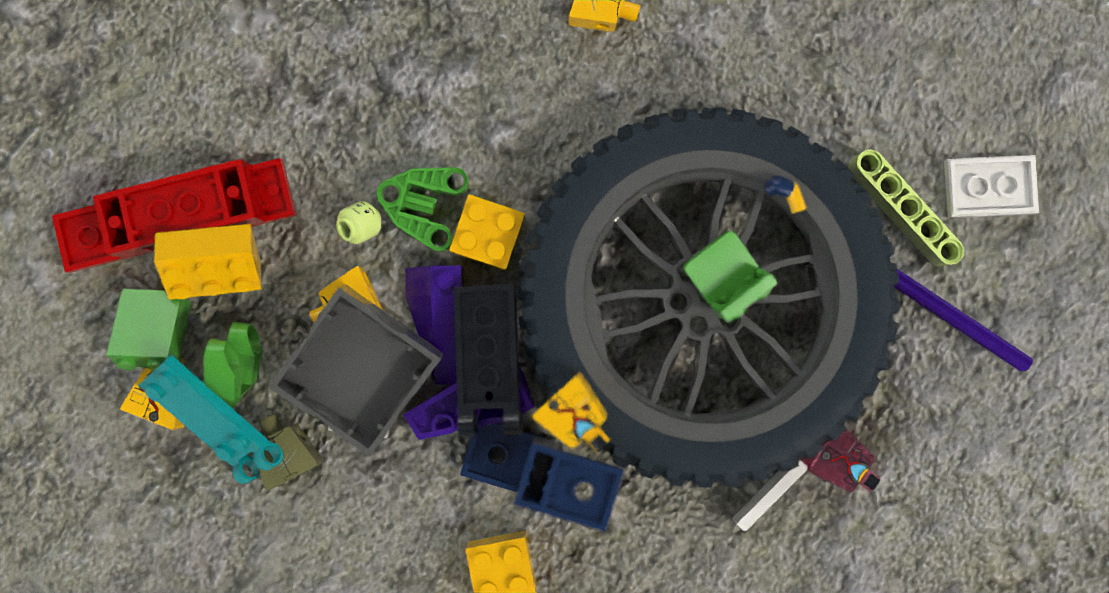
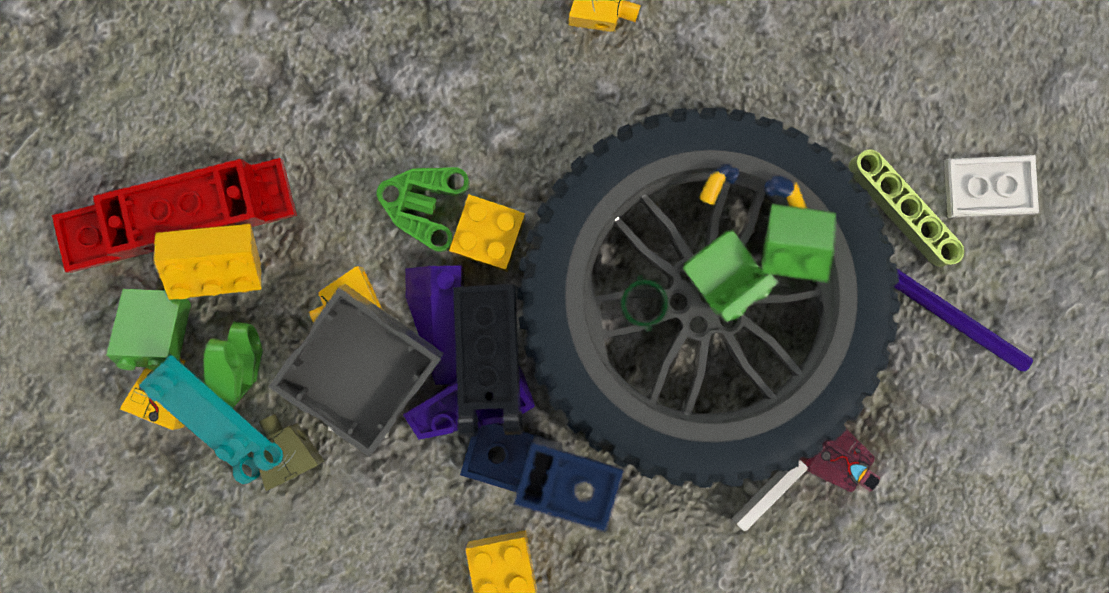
yellowish green head [336,201,381,244] -> none
yellow torso [532,372,610,452] -> none
none -> dark green piece [620,276,668,332]
none -> yellow arm [700,164,739,204]
none -> bright green slope [761,204,836,282]

